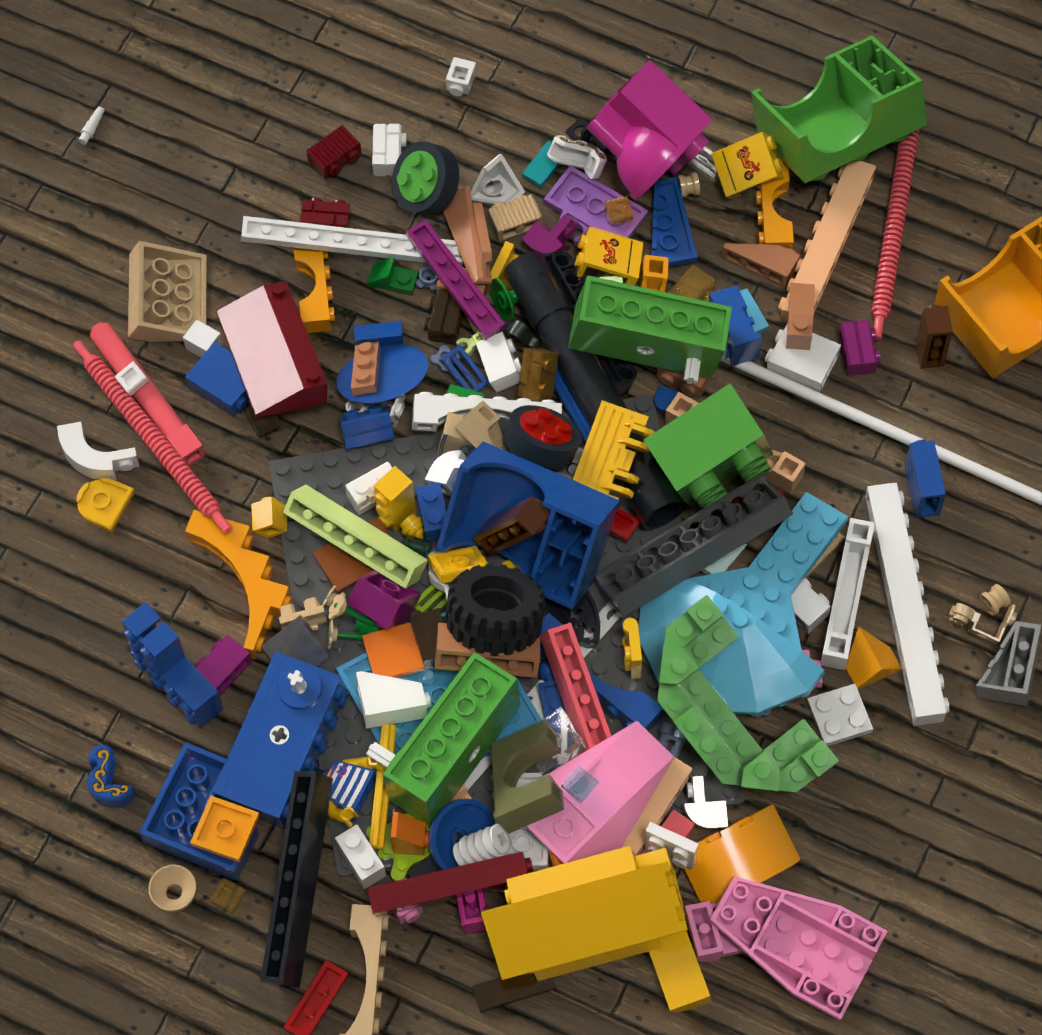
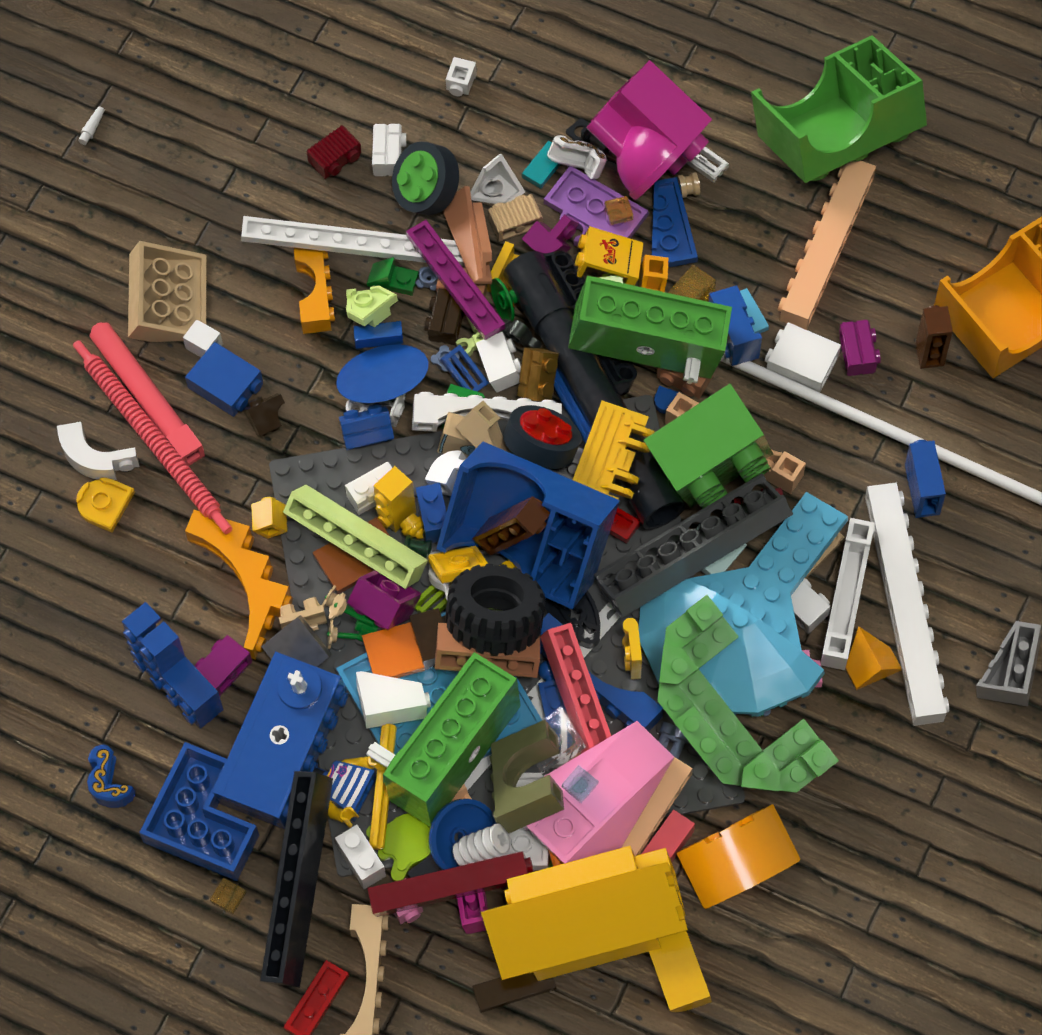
white tile [115,361,150,396] -> none
tan piece [148,865,197,913] -> none
light orange plate [190,795,260,863] -> none
slope [217,281,328,418] -> none
dark red brick [300,198,351,228] -> none
nougat plate [351,341,381,396] -> none
orange slope [391,812,430,856] -> none
white plate [645,822,699,869] -> none
white brick [682,776,728,828] -> none
bright pink brick [684,901,745,962] -> none
bright pink wedge [710,876,887,1021] -> none
yellow panel [711,132,784,200] -> none
nougat slope [722,243,800,288] -> none
light orange arch [756,161,794,249] -> none
nougat slope [786,282,814,350] -> none
white plate [807,684,873,746] -> none
coral hose [871,129,919,341] -> none
tan piece [948,603,1017,644] -> none
tan wheel [979,584,1011,616] -> none
none -> yellowish green plate [346,286,398,327]

